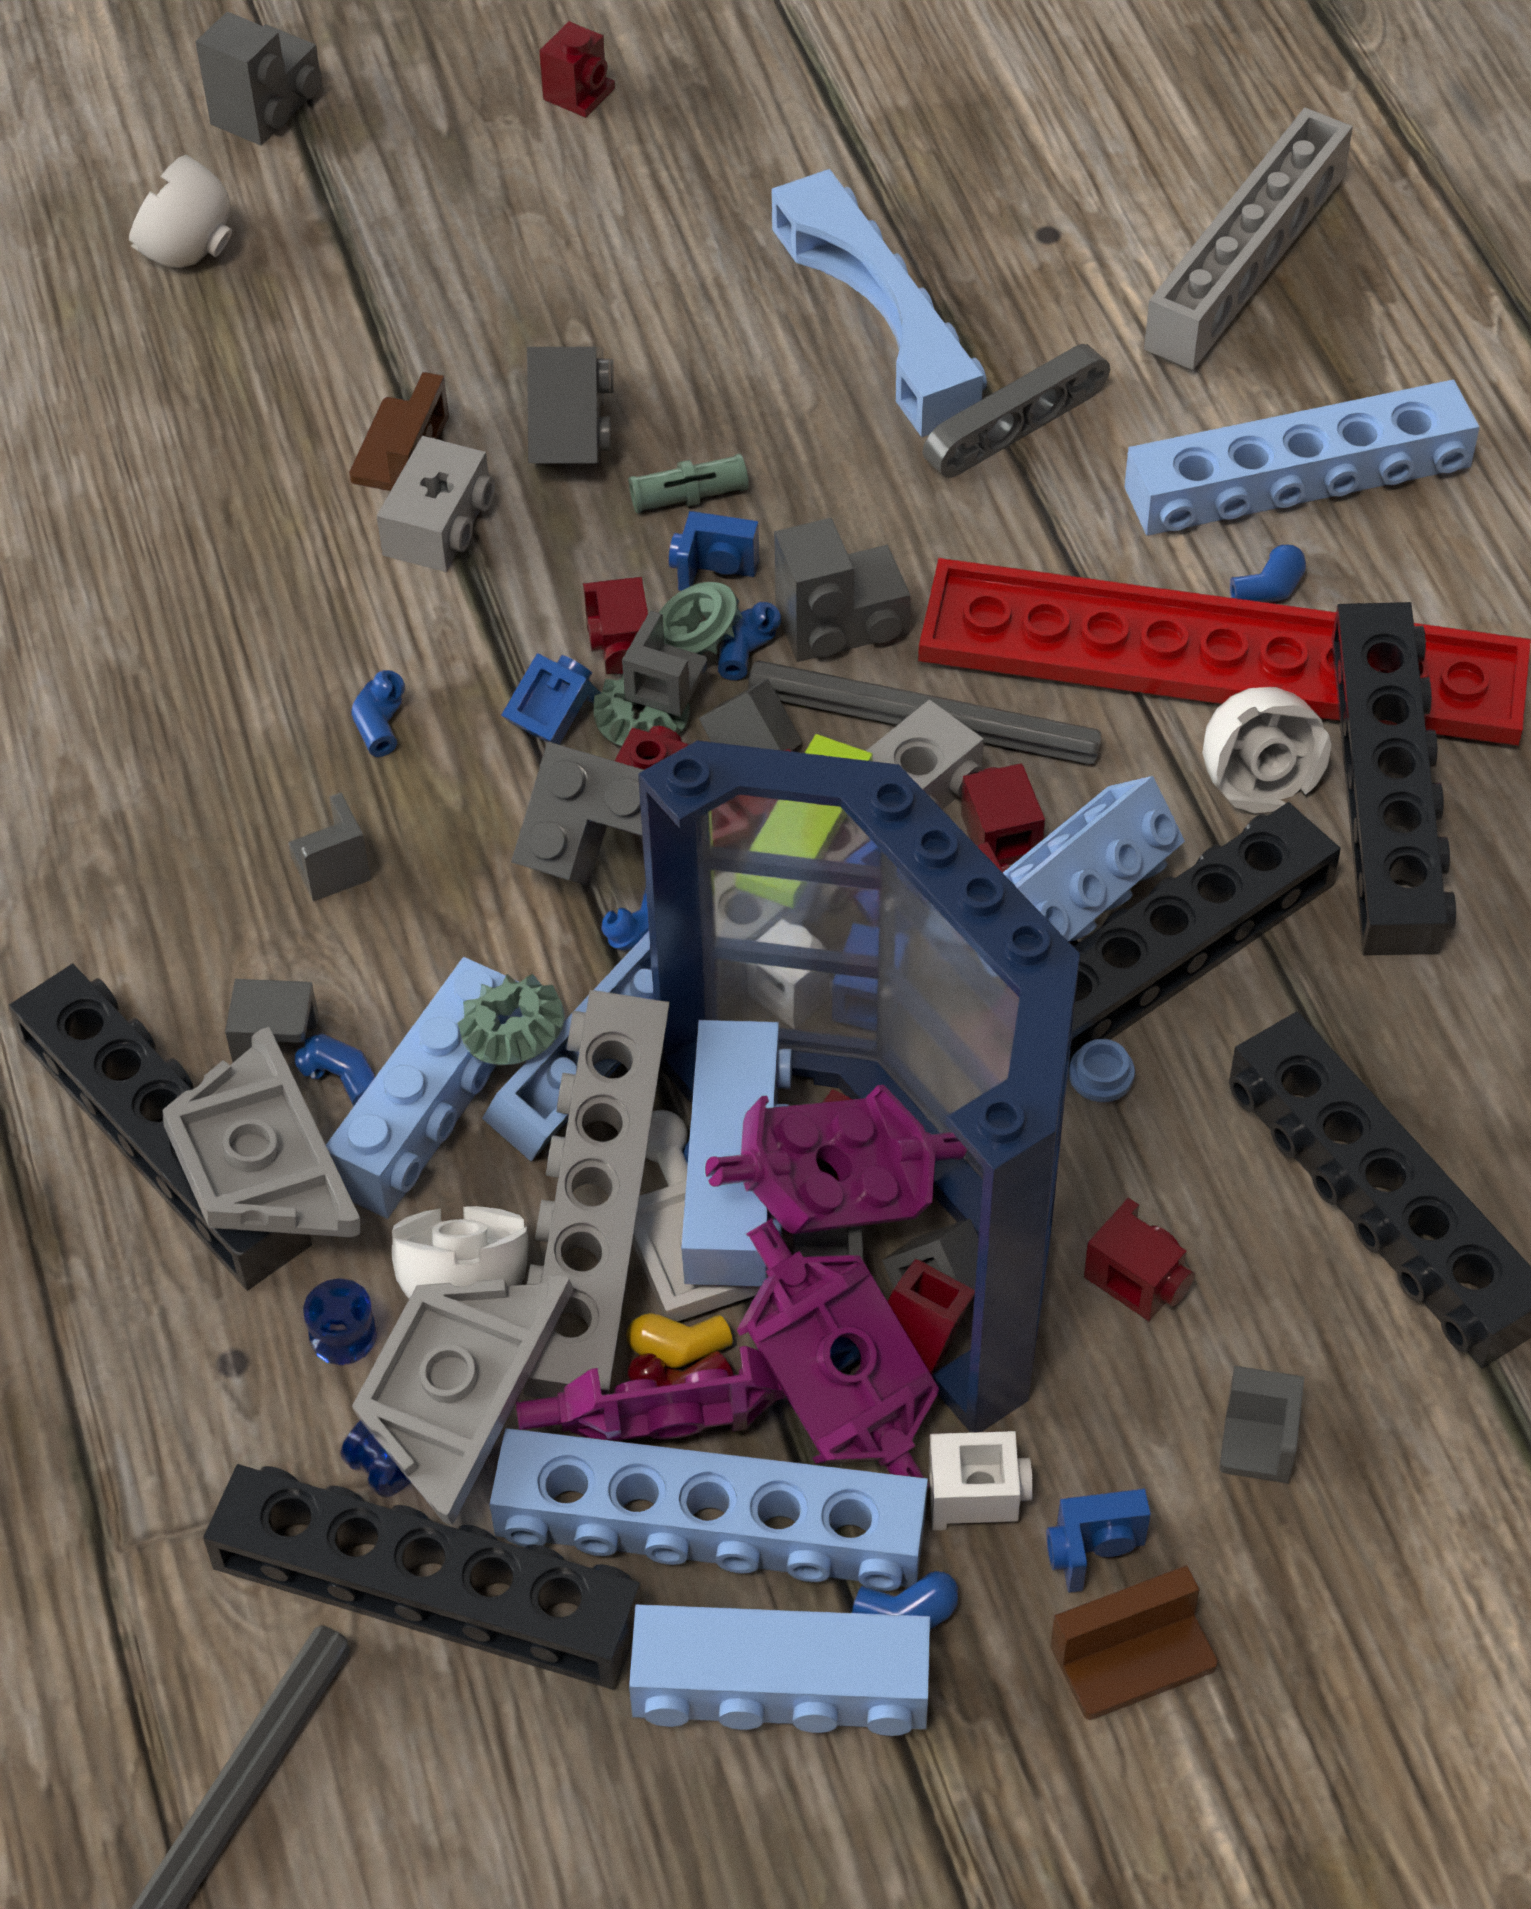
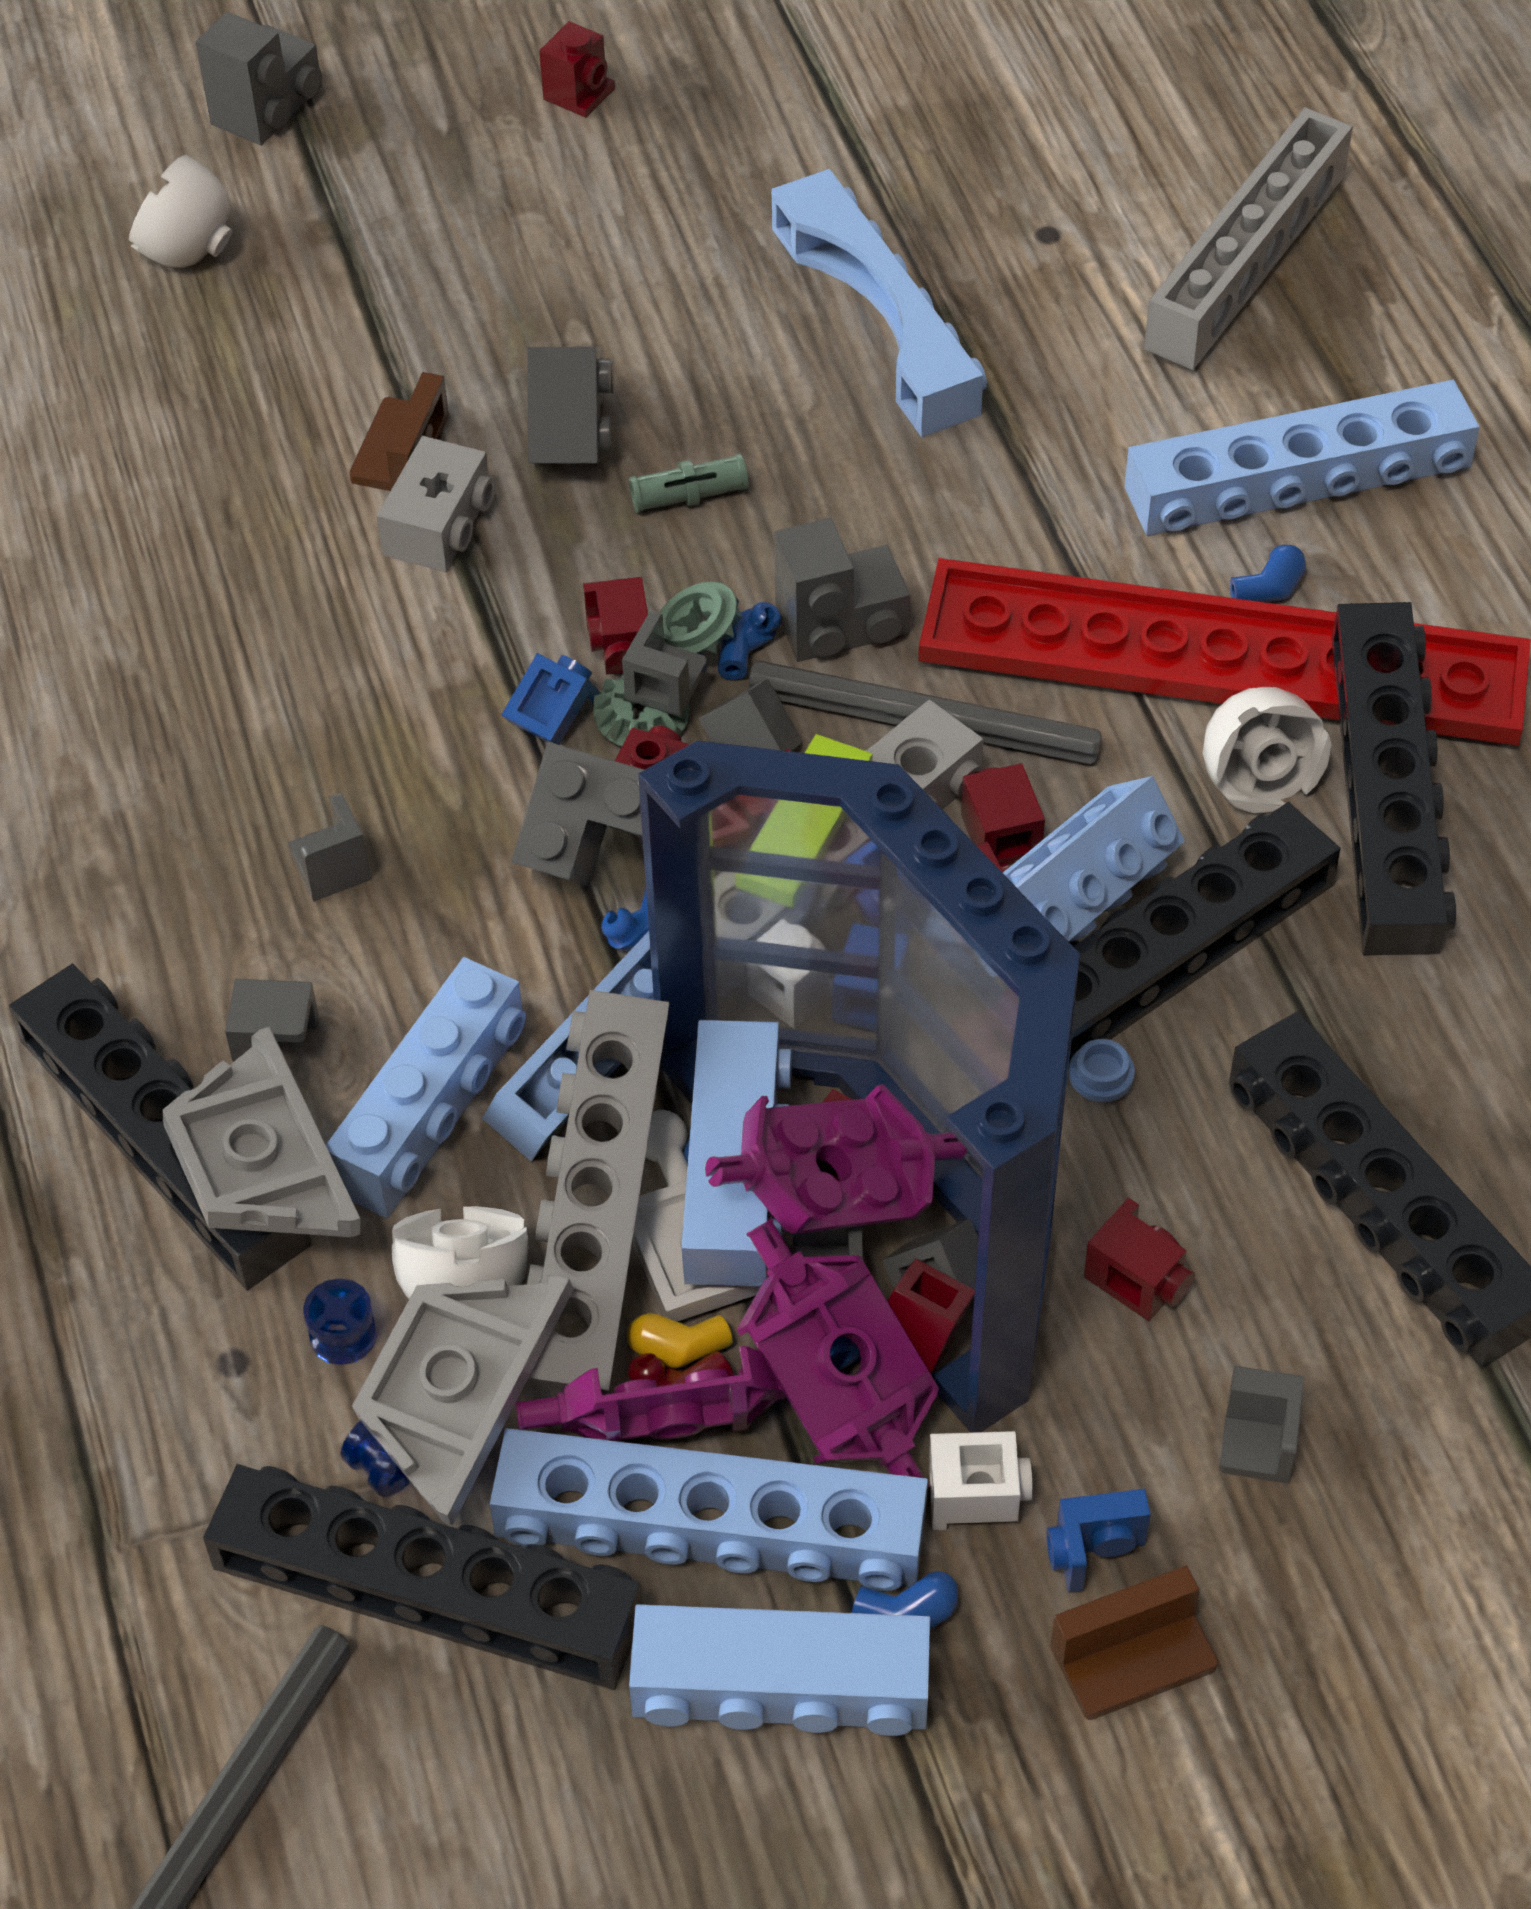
blue arm [295,1034,375,1107] -> none
blue arm [351,670,405,757] -> none
sand green gear [457,974,565,1065] -> none
blue bracket [669,511,759,591] -> none
dark grey beam [922,344,1110,477] -> none

